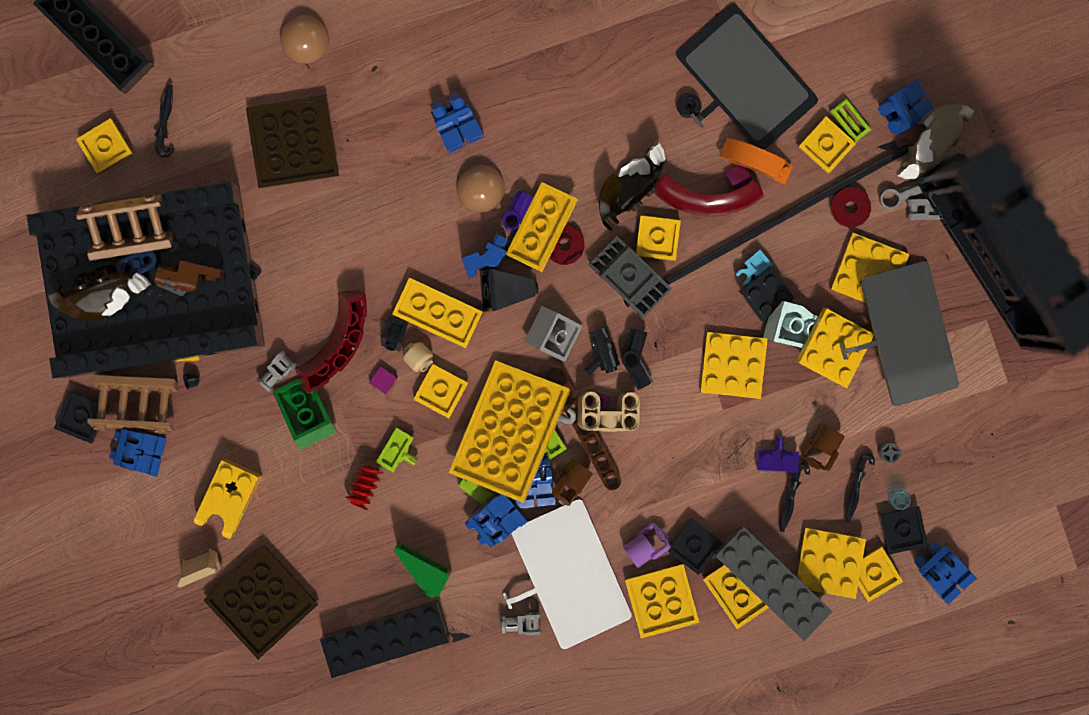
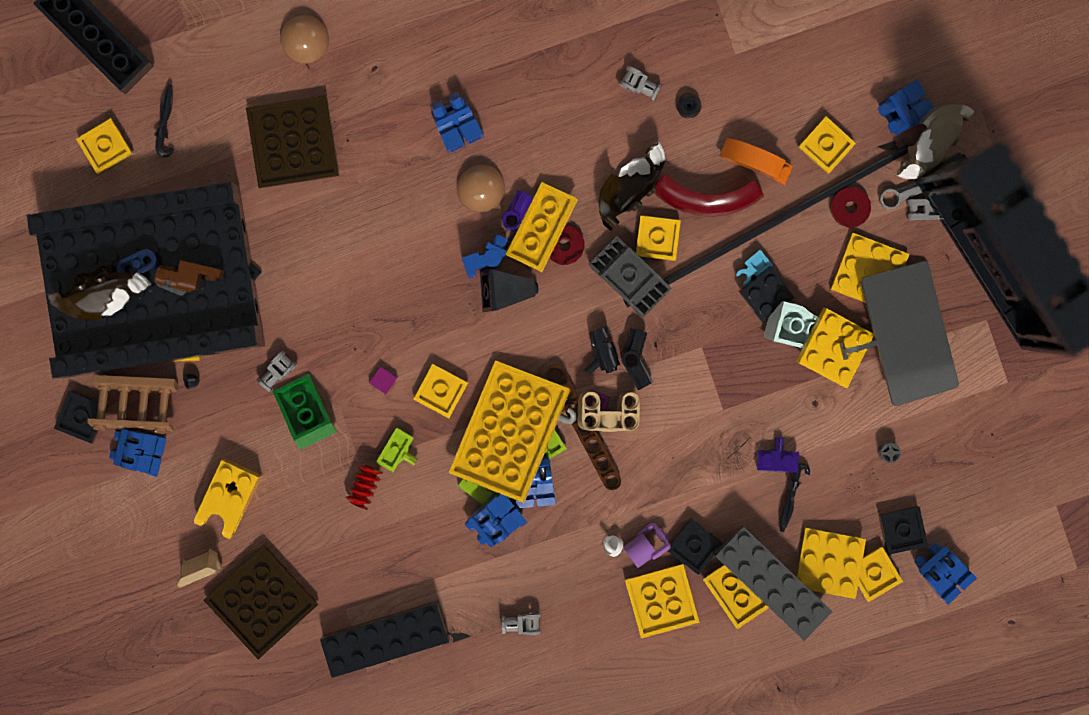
medium nougat fence [76,193,173,261] -> none
dark red brick [295,290,367,393] -> none
black bracket [381,317,408,351] -> none
yellow plate [393,278,483,348] -> none
green slope [394,542,452,598] -> none
tan head [403,342,433,372] -> none
white piece [502,499,632,649] -> none
light grey slope [524,306,583,362] -> none
reddish brown piece [552,460,593,506] -> none
dark grey piece [676,4,818,150] -> none
yellow plate [700,332,768,399] -> none
magenta tile [724,165,752,190] -> none
reddish brown piece [801,424,845,472] -> none
lime tile [829,98,871,143] -> none
black piece [845,453,875,523] -> none
clear light blue wheel [888,488,911,510] -> none
none -> white tile [603,535,623,557]
none -> light grey connector [618,66,662,101]

